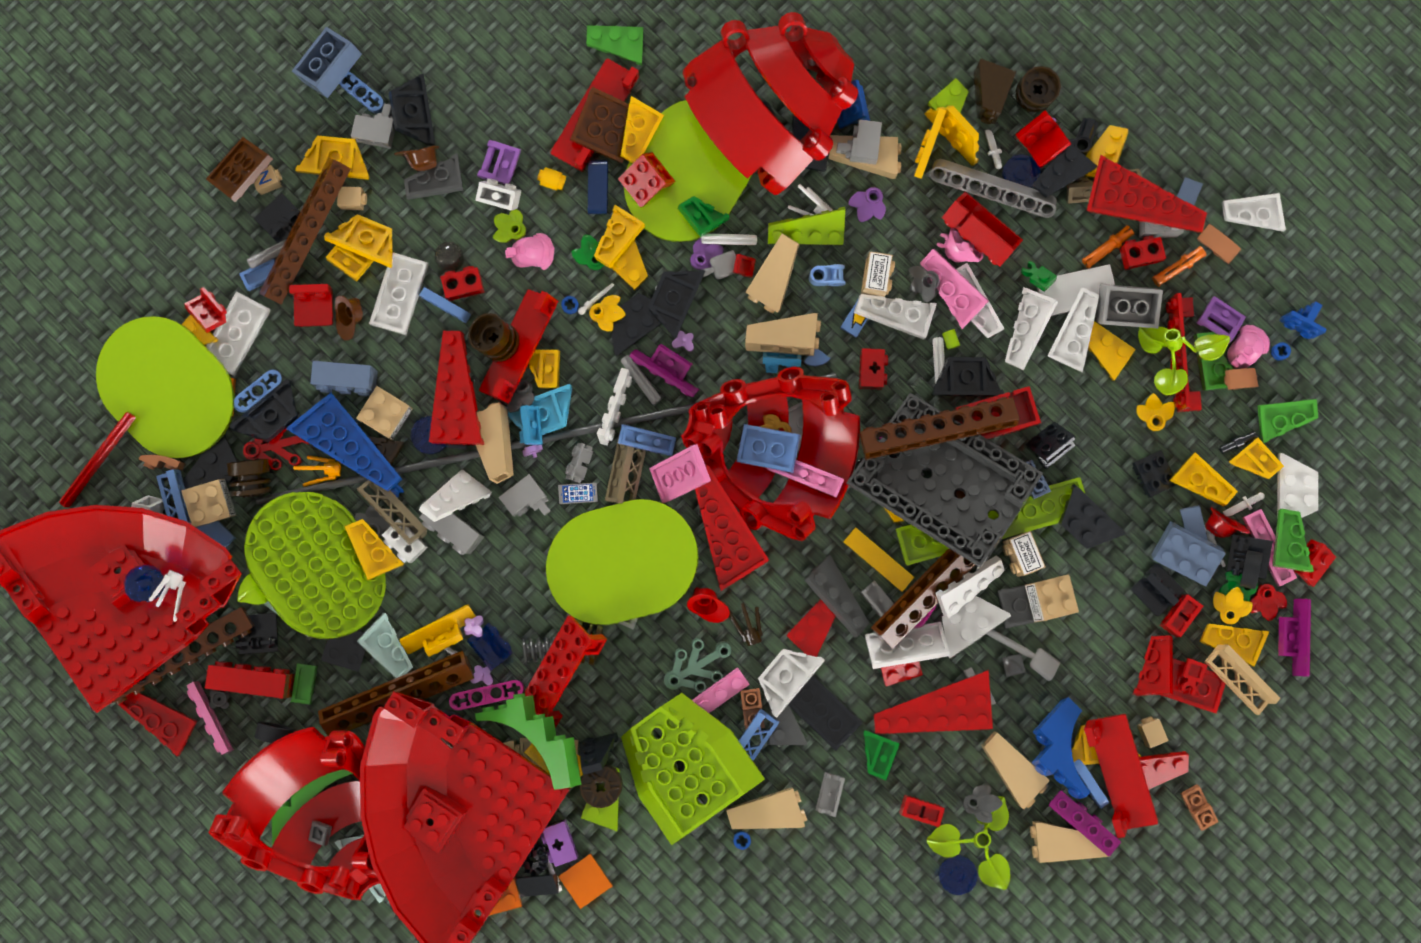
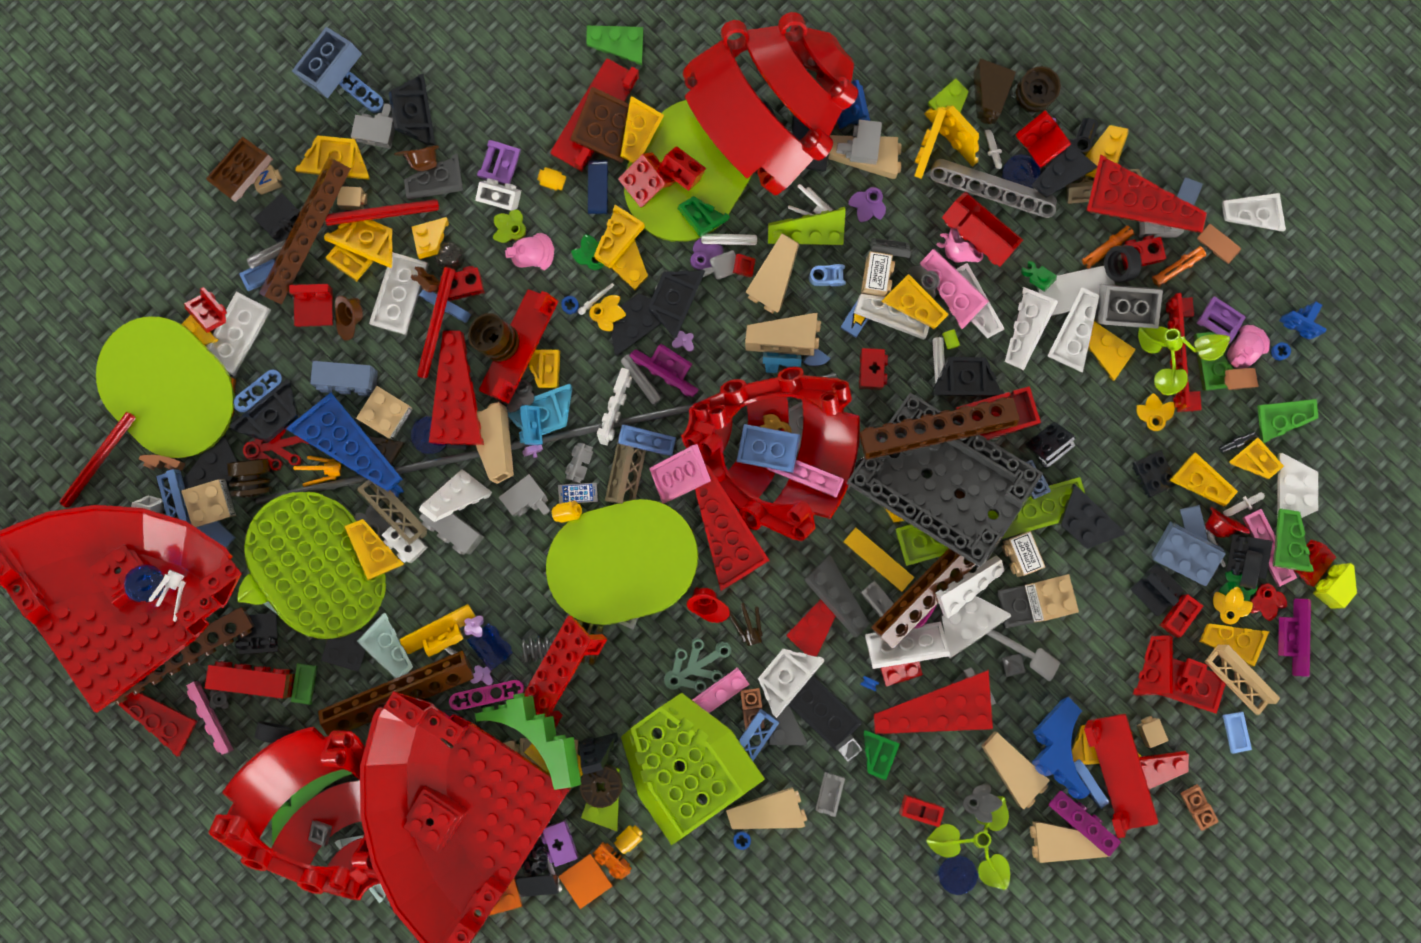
none -> red axle [325,199,439,226]
none -> reddish brown plate [410,266,440,293]
none -> yellow wing [412,217,449,259]
none -> red axle [417,267,455,379]
none -> yellow brick [552,501,582,523]
none -> orange hinge [592,842,632,880]
none -> yellow brick [614,825,643,854]
none -> red brick [659,146,707,191]
none -> dark grey tile [836,734,863,762]
none -> blue bush [860,676,879,691]
none -> dark grey plate [870,238,911,258]
none -> yellow wing [881,274,949,329]
none -> black tyre [1104,245,1142,282]
none -> light blue tile [1223,711,1252,754]
none -> neon yellow slope [1313,563,1357,609]

